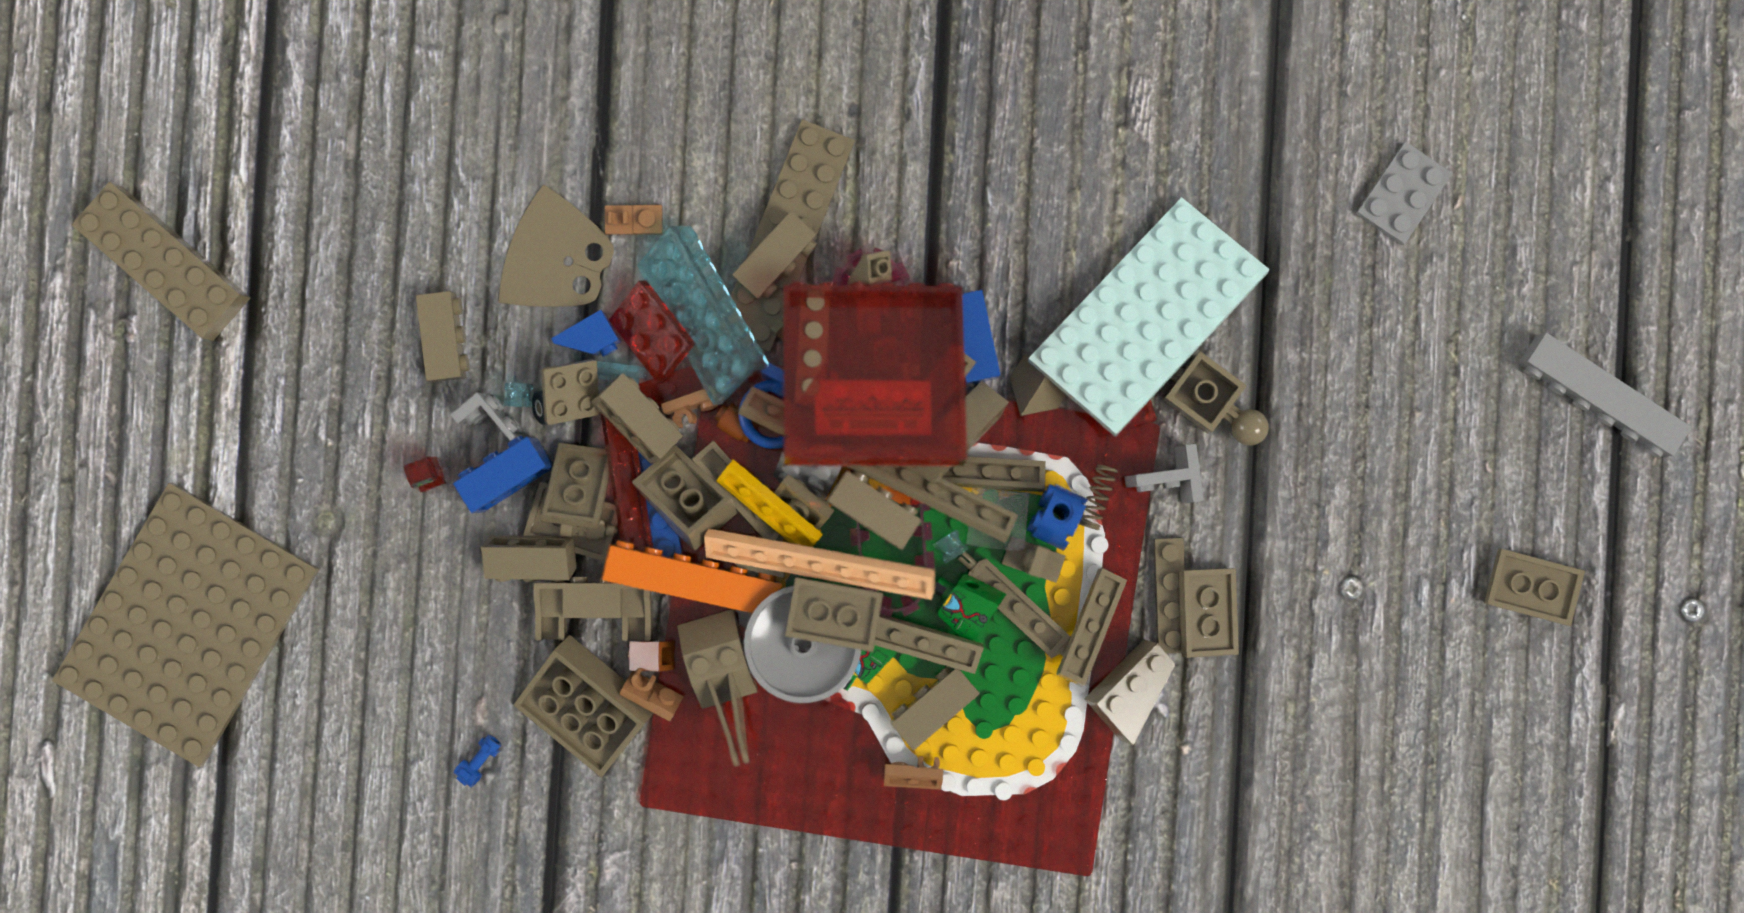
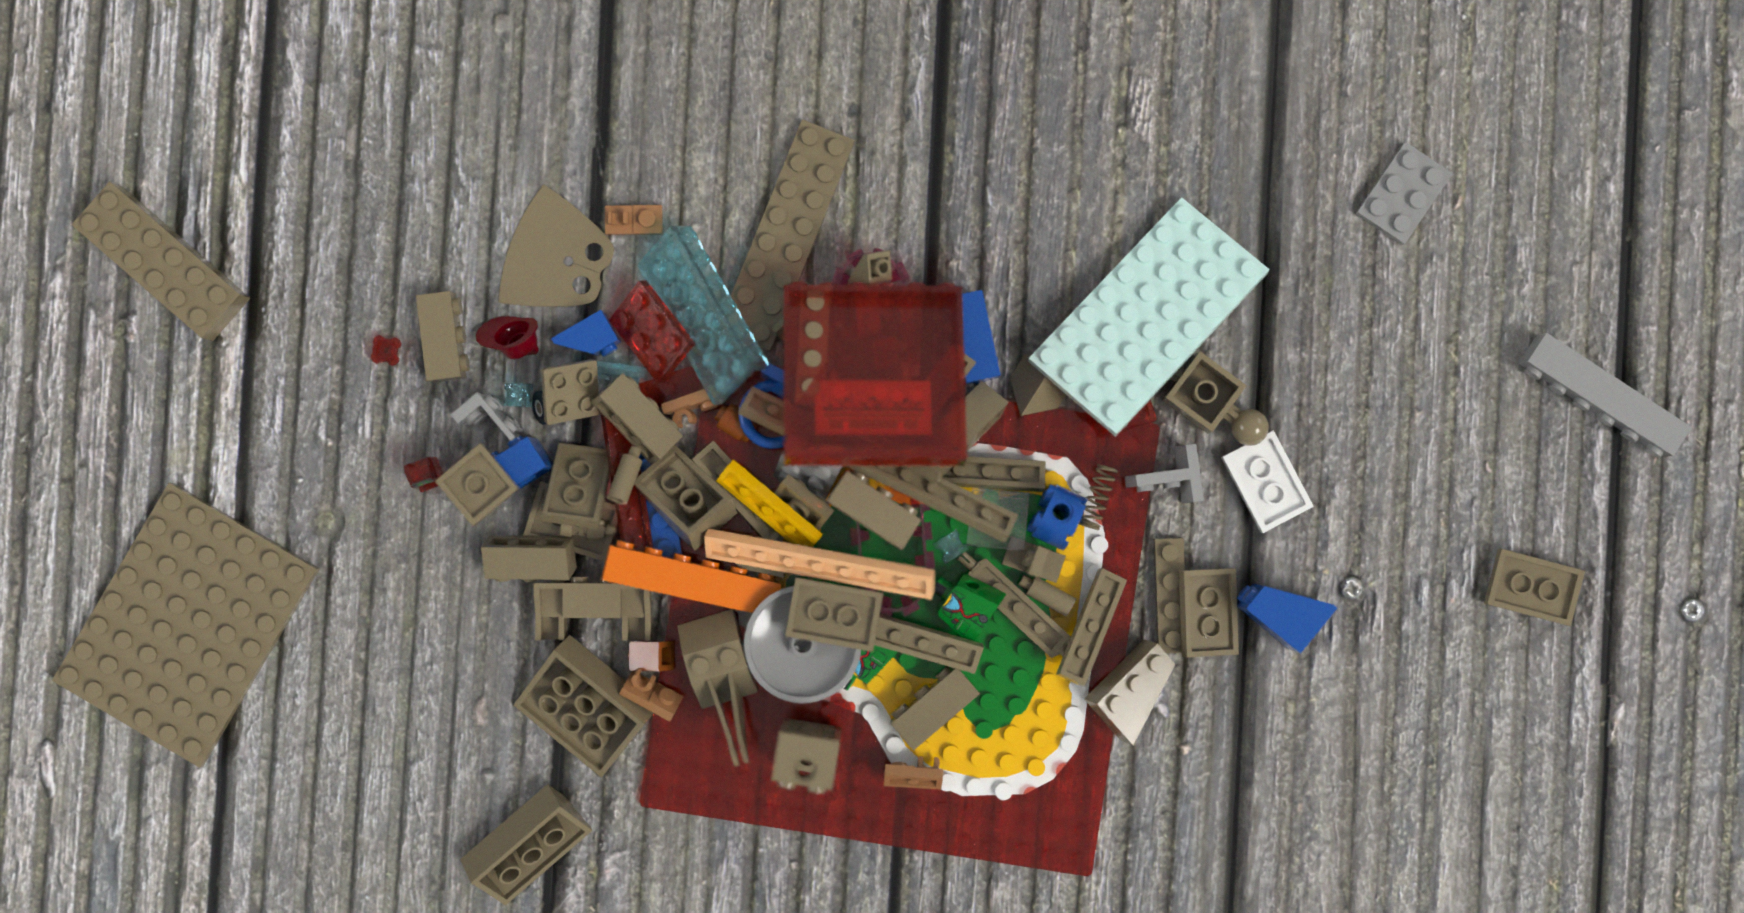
blue bar [453,734,502,787] -> none
dark tan brick [732,211,817,301] -> none
none -> clear red plate [371,335,402,366]
none -> dark tan plate [435,443,520,526]
none -> dark tan slope [460,784,593,905]
none -> dark red piece [476,316,539,360]
none -> dark tan cylinder [607,446,643,505]
none -> dark tan plate [772,718,841,793]
none -> dark tan cylinder [1018,575,1076,616]
none -> white plate [1221,430,1314,533]
none -> blue slope [1237,584,1337,654]

